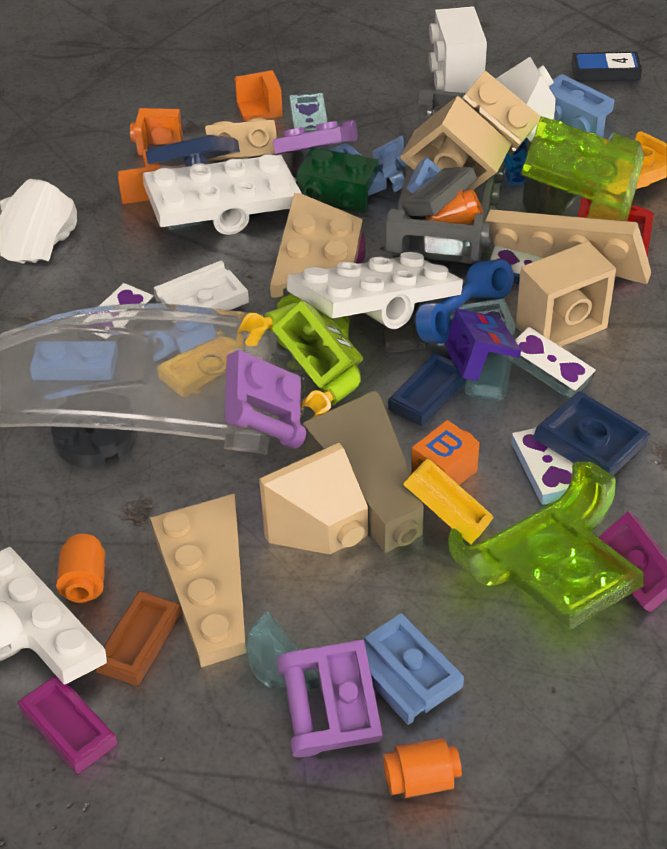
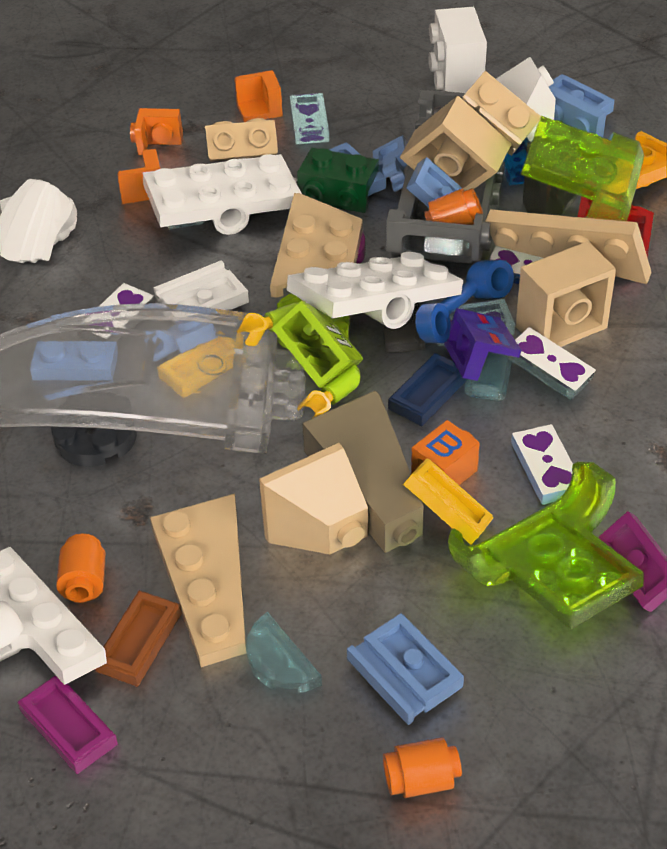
dark blue plate [145,135,240,167] -> none
medium lavender plate [225,350,306,449] -> none
medium lavender plate [273,120,358,154] -> none
medium lavender plate [276,640,383,757] -> none
dark grey tile [401,167,477,216] -> none
dark blue plate [533,391,650,483] -> none
tile [572,51,642,81] -> none

